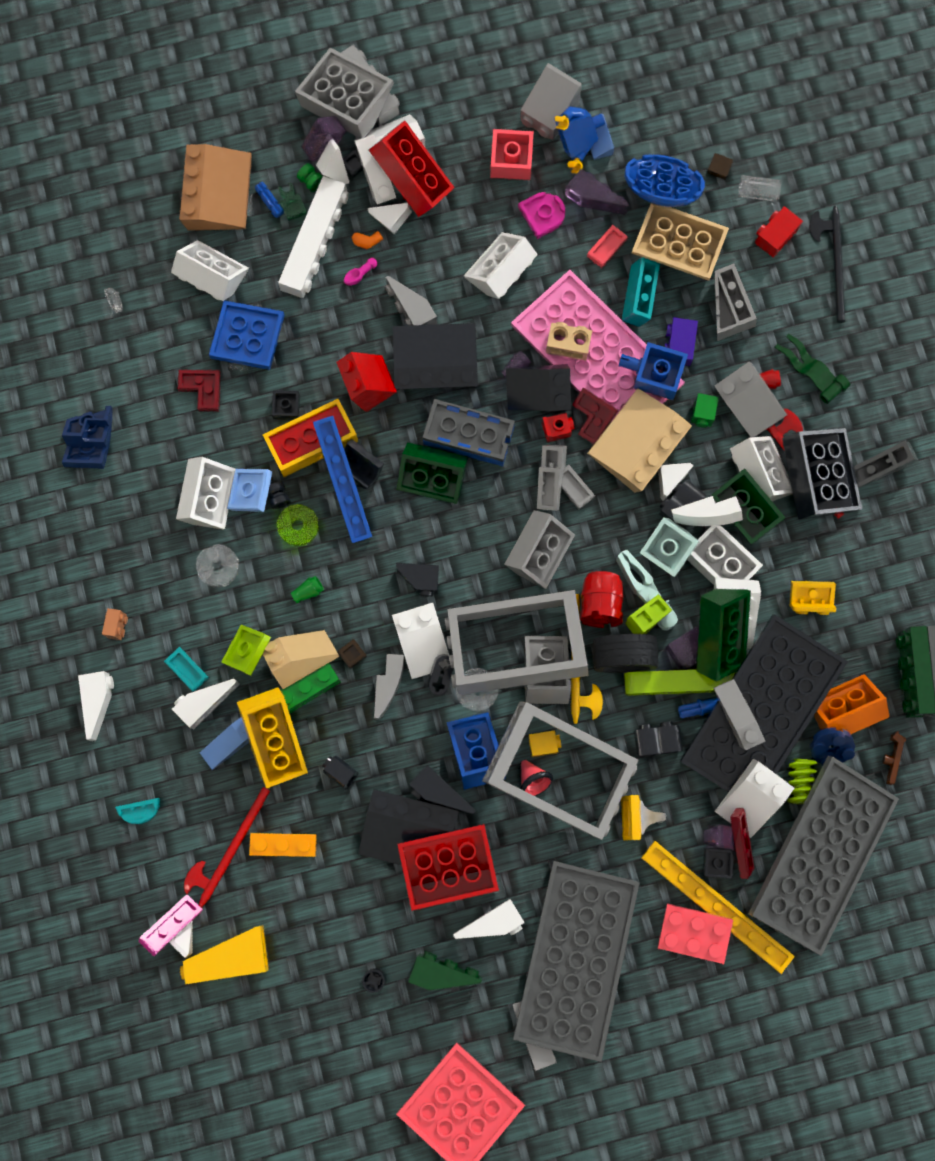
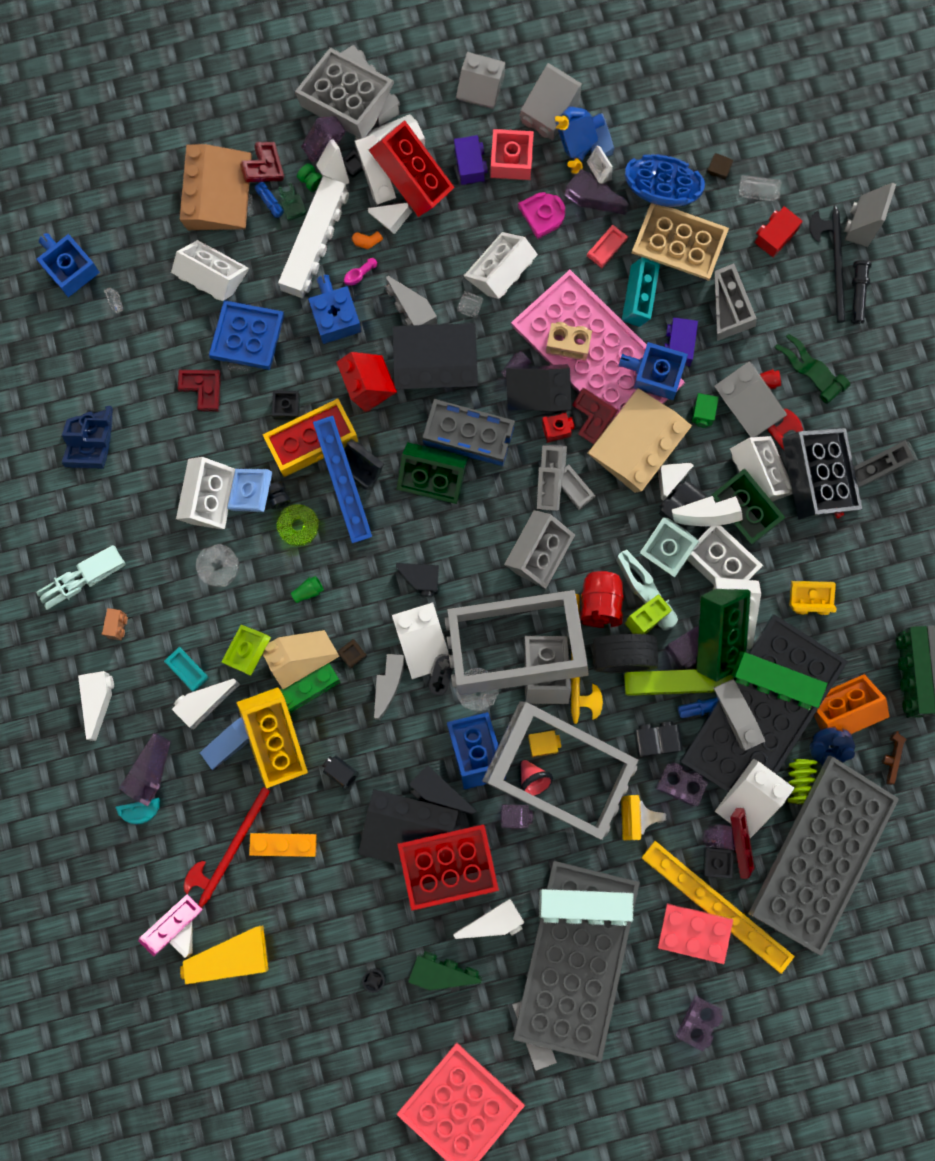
none -> blue brick [36,233,100,297]
none -> light aqua arm [36,545,126,610]
none -> clear purple slope [119,732,171,806]
none -> dark red tile [240,142,285,182]
none -> blue brick [308,275,362,344]
none -> dark purple brick [454,135,488,185]
none -> light grey slope [456,52,505,109]
none -> clear tile [457,291,483,318]
none -> clear purple brick [501,805,533,829]
none -> light aqua brick [539,889,633,926]
none -> white slope [587,145,612,184]
none -> clear purple brick [655,762,708,807]
none -> clear purple brick [676,995,723,1052]
none -> green brick [731,651,828,710]
none -> light grey slope [844,183,896,247]
none -> black pin [851,260,872,324]

